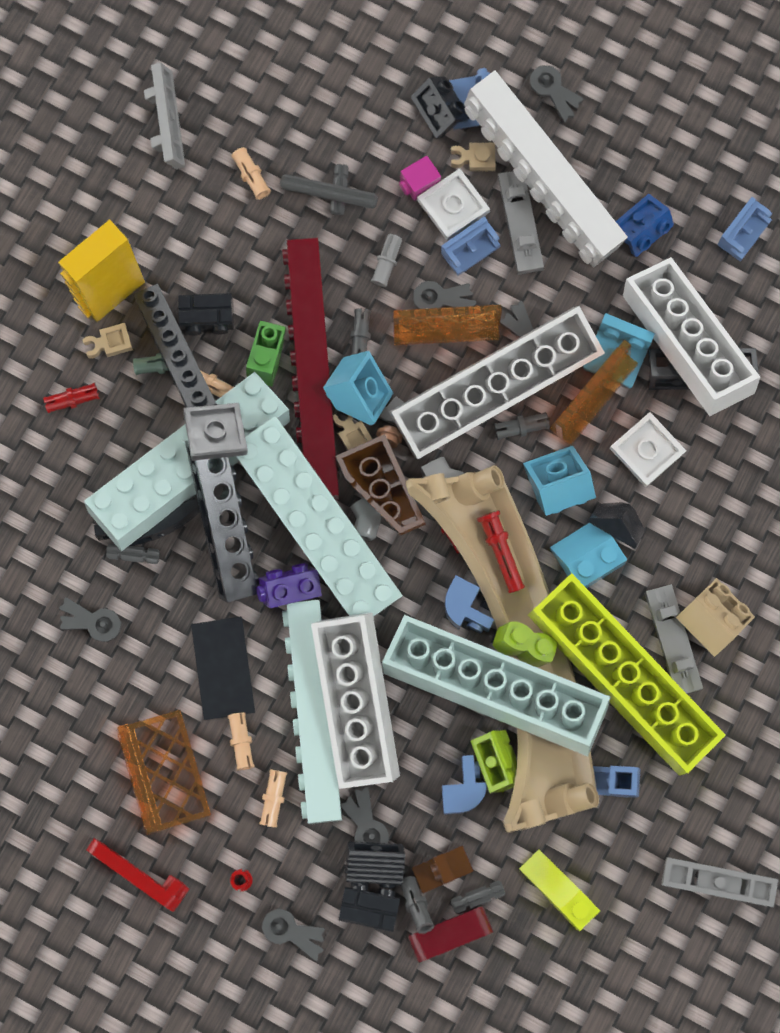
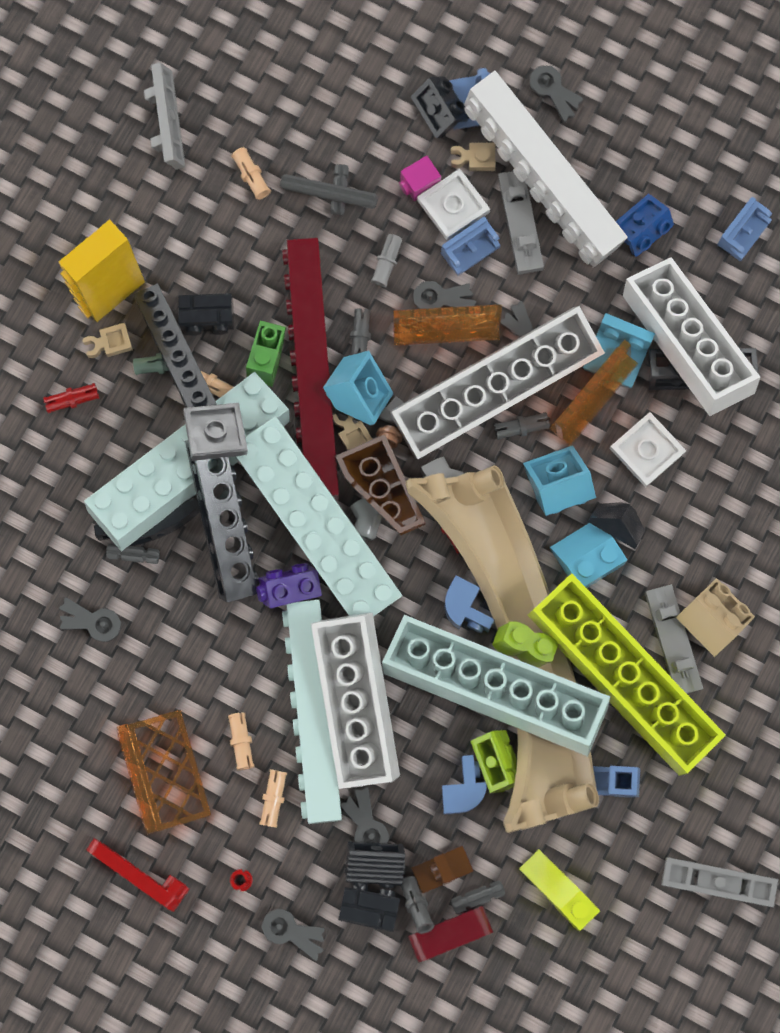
black sticker [191,616,255,720] -> none
red pin [476,510,525,593] -> none

